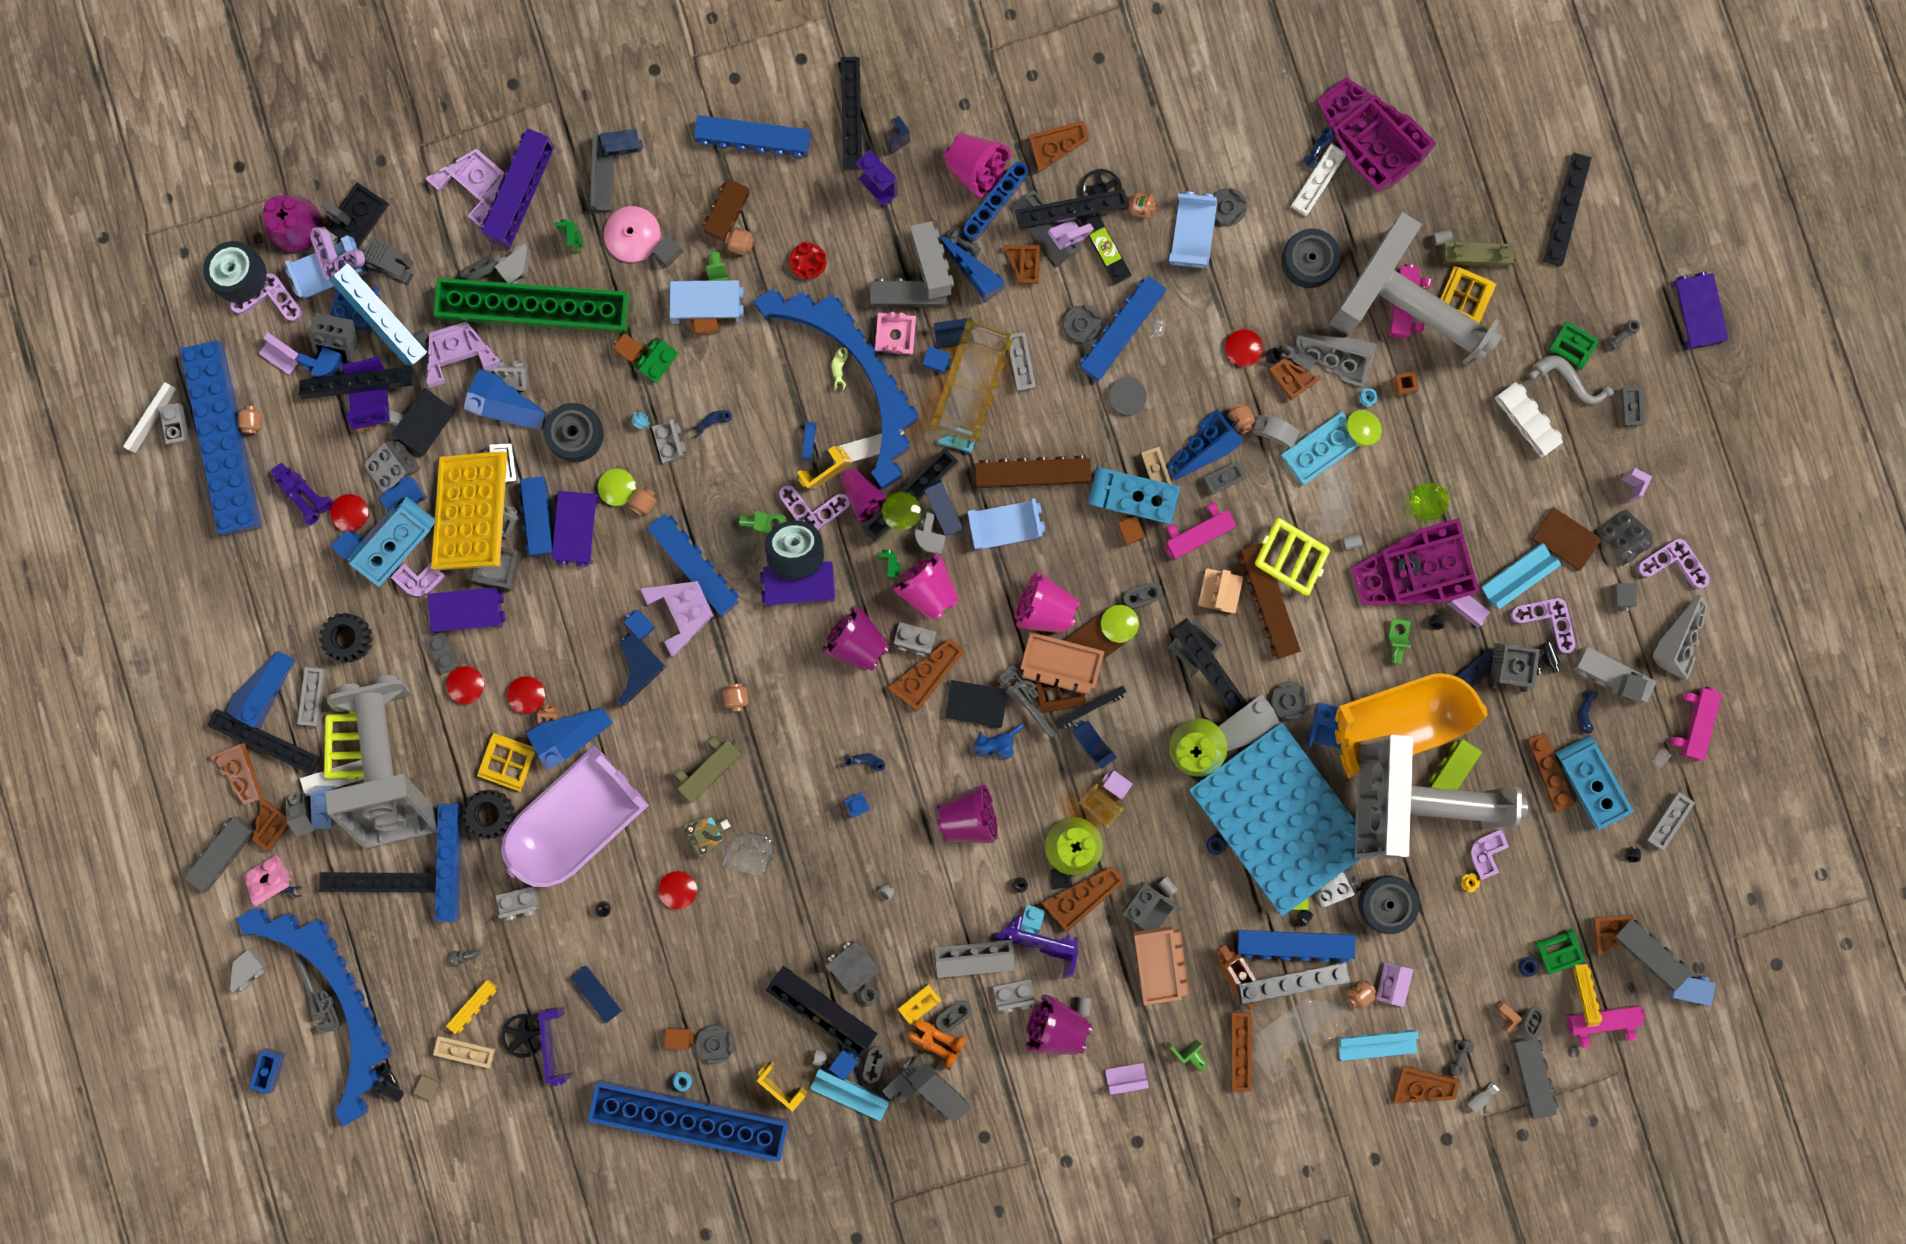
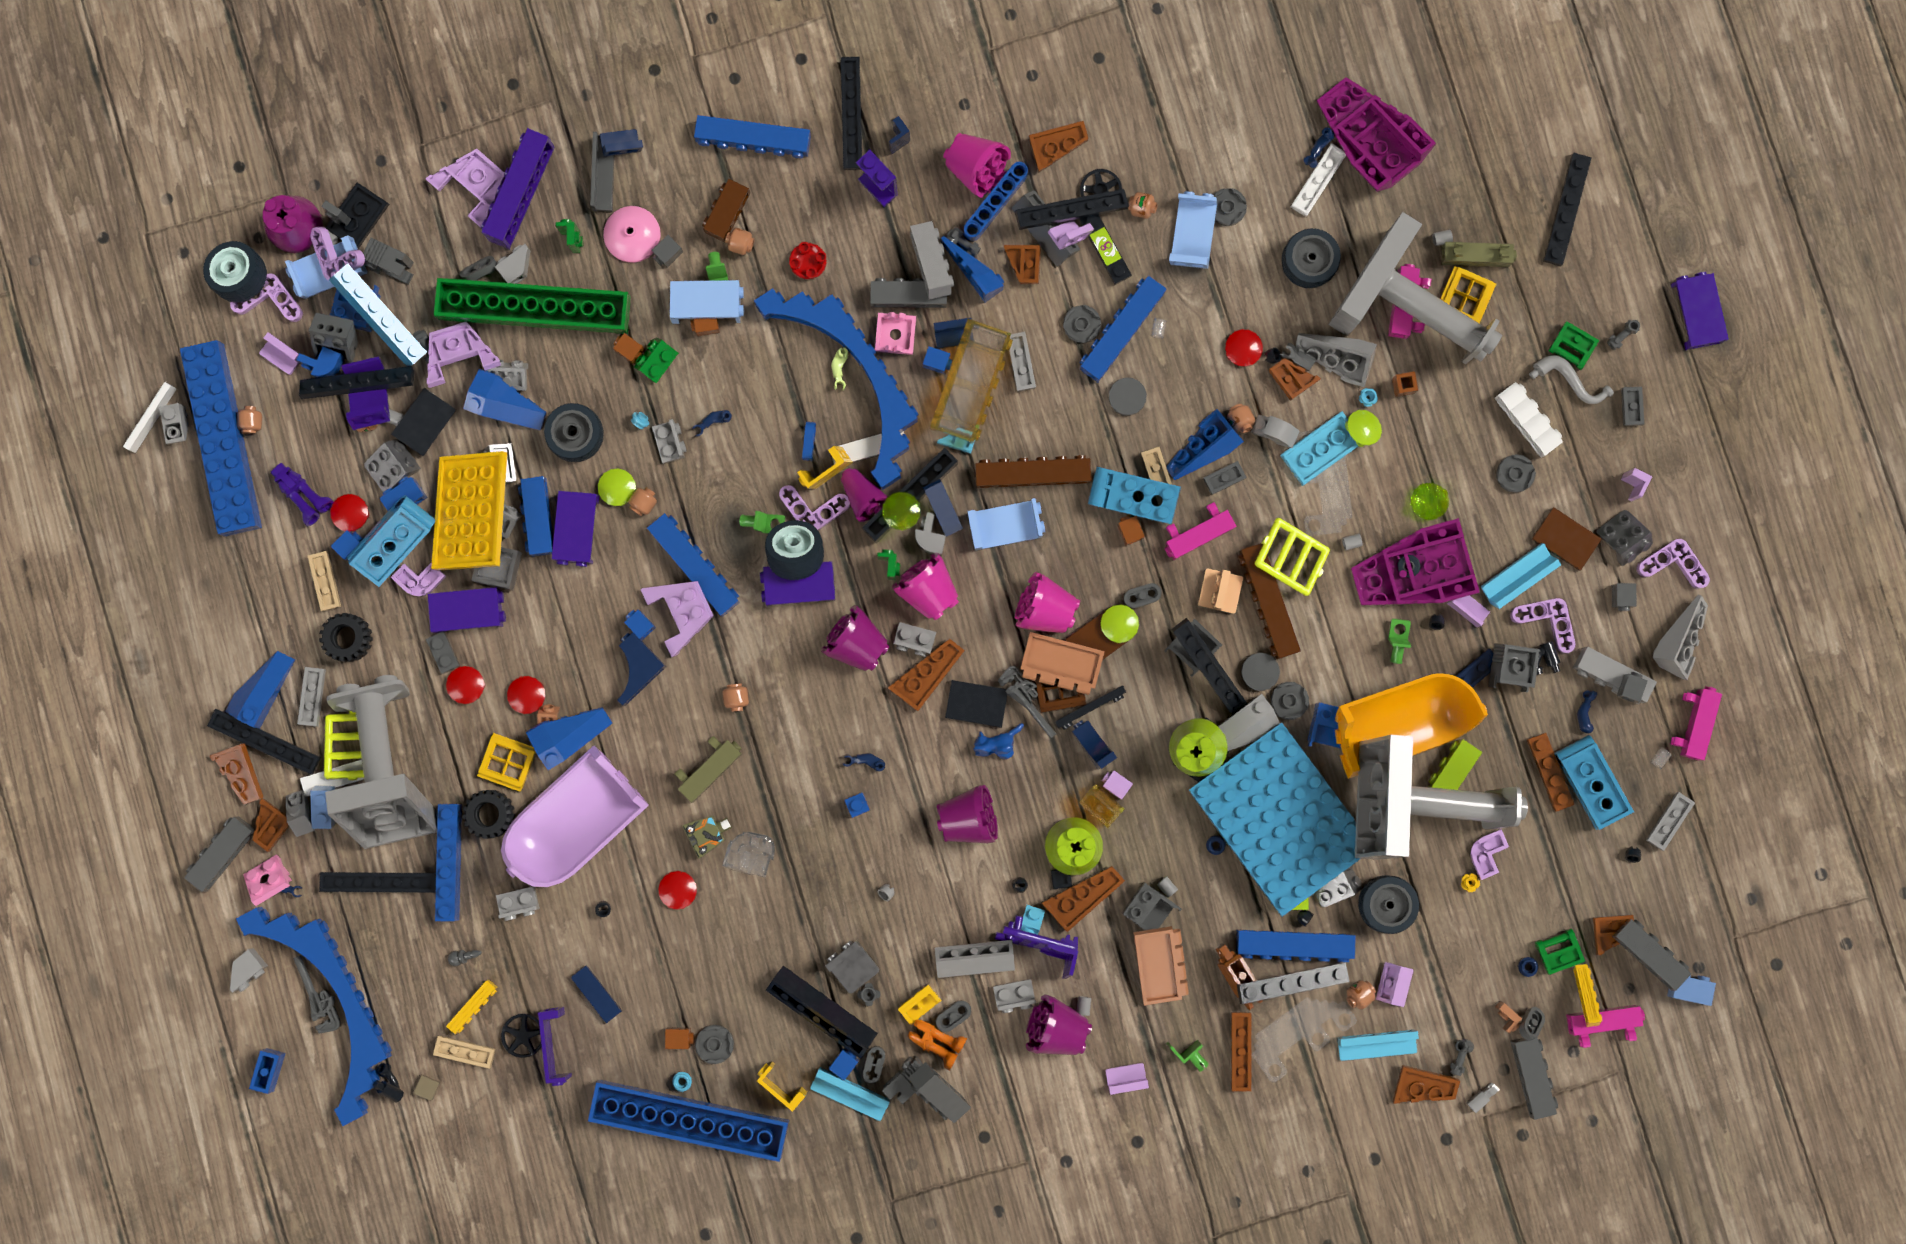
light grey hinge [811,1049,827,1066] -> none
none -> tan plate [308,551,341,612]
none -> dark grey tile [1241,653,1280,691]
none -> dark grey tile [1496,454,1536,493]

